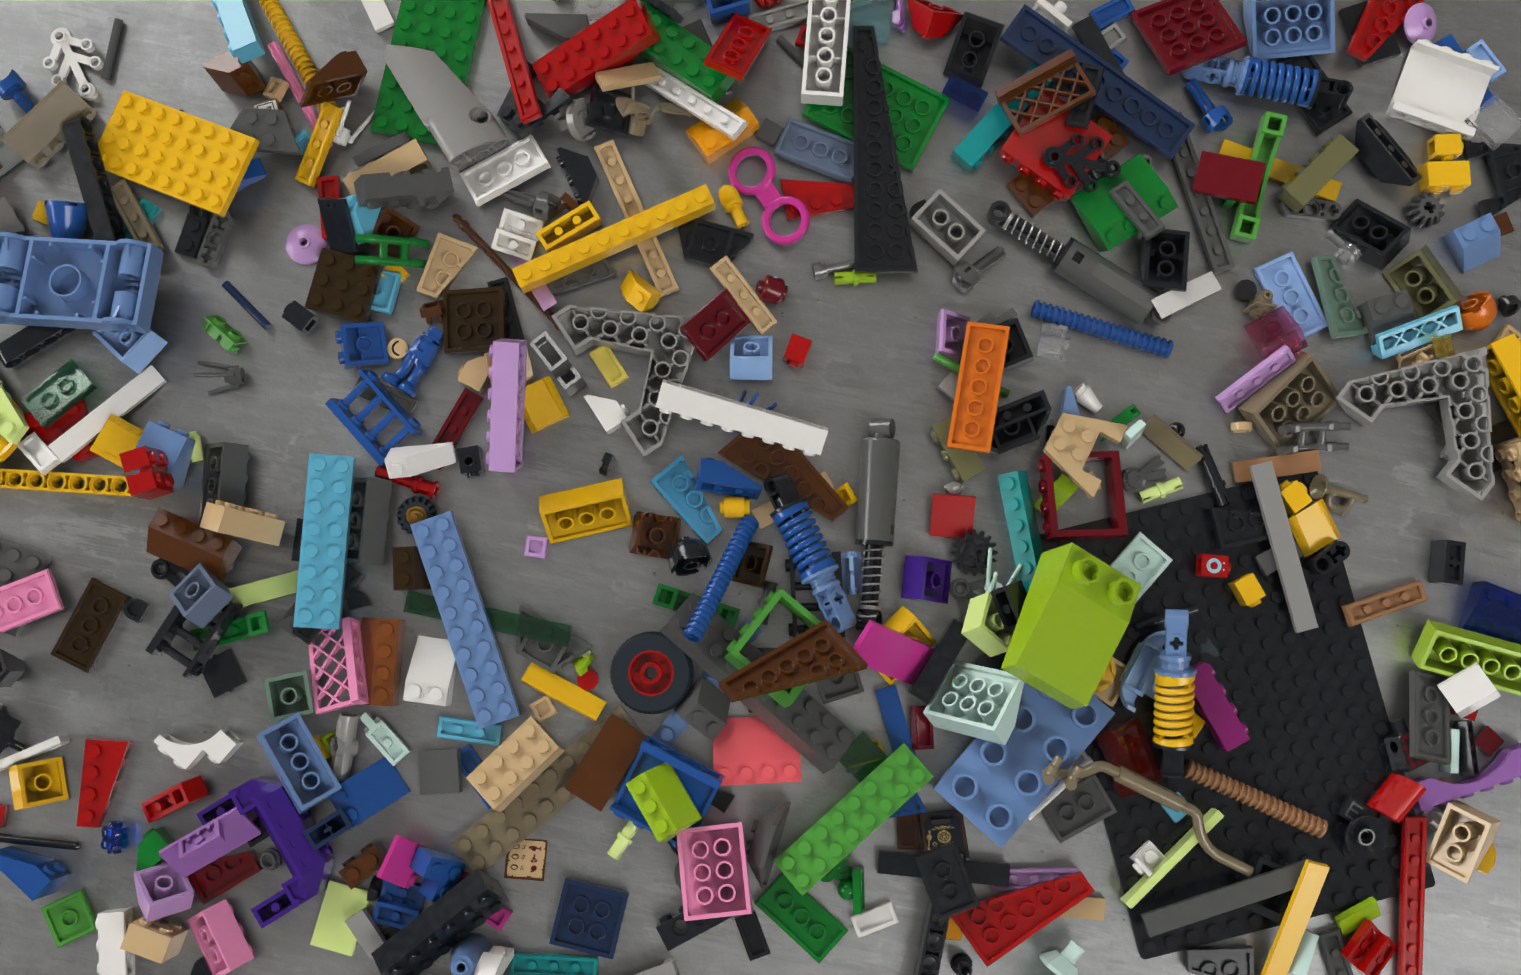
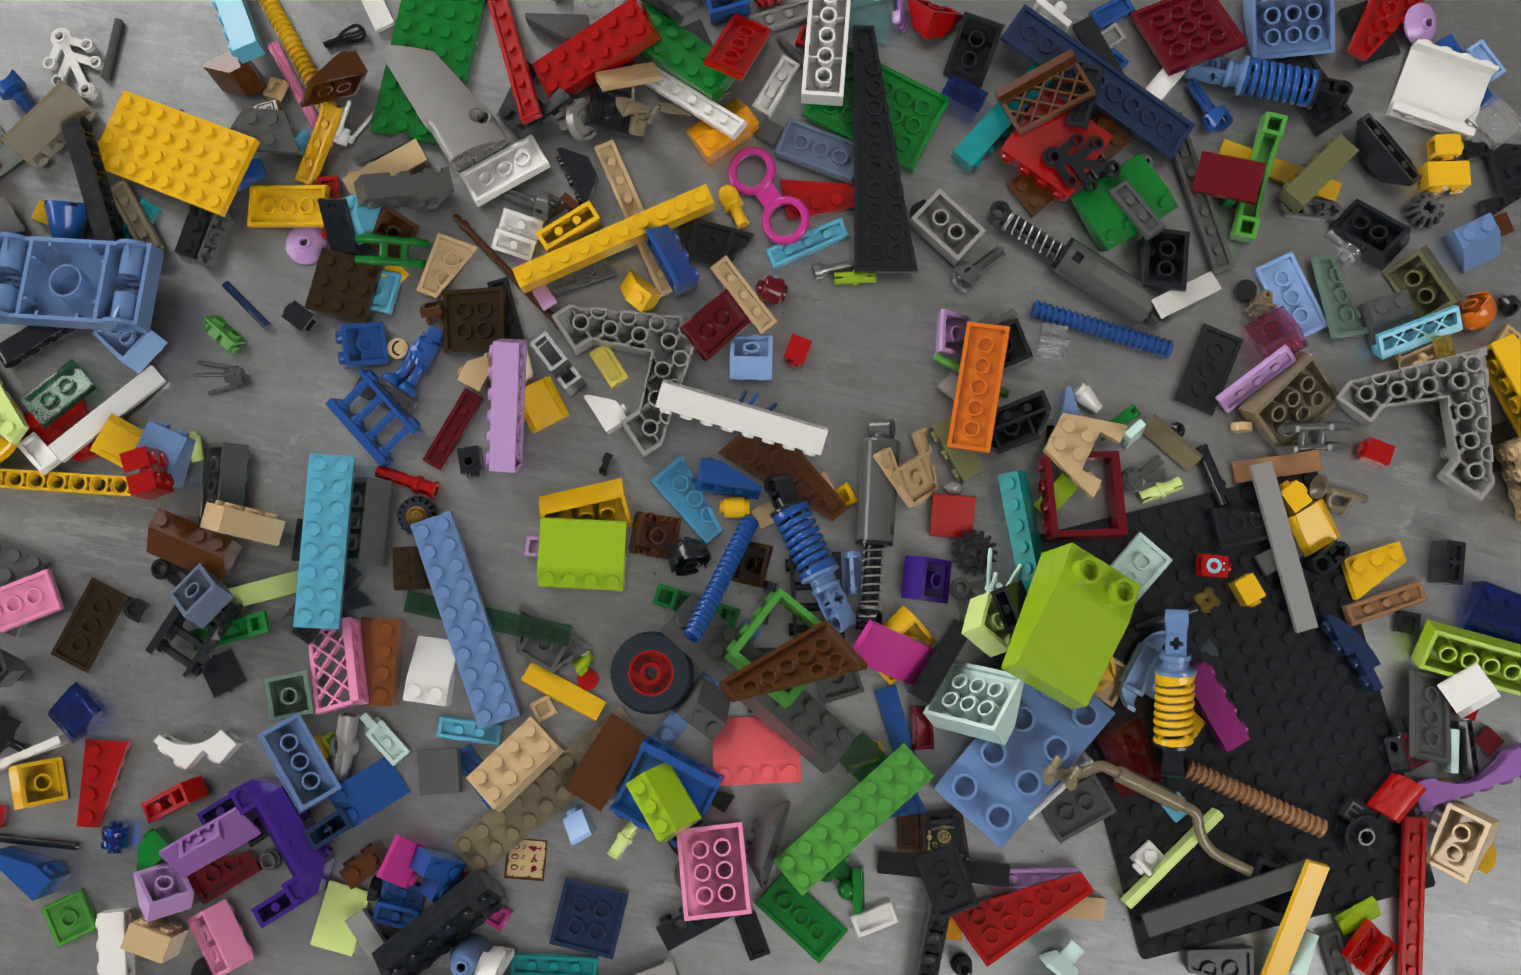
white slope [384,442,457,479] -> none
none -> clear blue slope [48,682,105,743]
none -> yellow tile [247,185,330,228]
none -> black piece [322,23,366,48]
none -> lime slope [537,517,627,591]
none -> light blue slope [563,806,597,846]
none -> blue slope [645,225,700,297]
none -> white tile [751,55,801,118]
none -> medium azure tile [765,217,850,270]
none -> tan wing [873,426,939,508]
none -> white brick [1145,68,1186,101]
none -> black tile [1172,323,1244,417]
none -> clear yellow plate [1194,587,1220,613]
none -> dark blue slope [1319,614,1383,692]
none -> yellow wing [1340,541,1407,600]
none -> red brick [1356,437,1396,469]
none -> black tile [1393,610,1421,635]

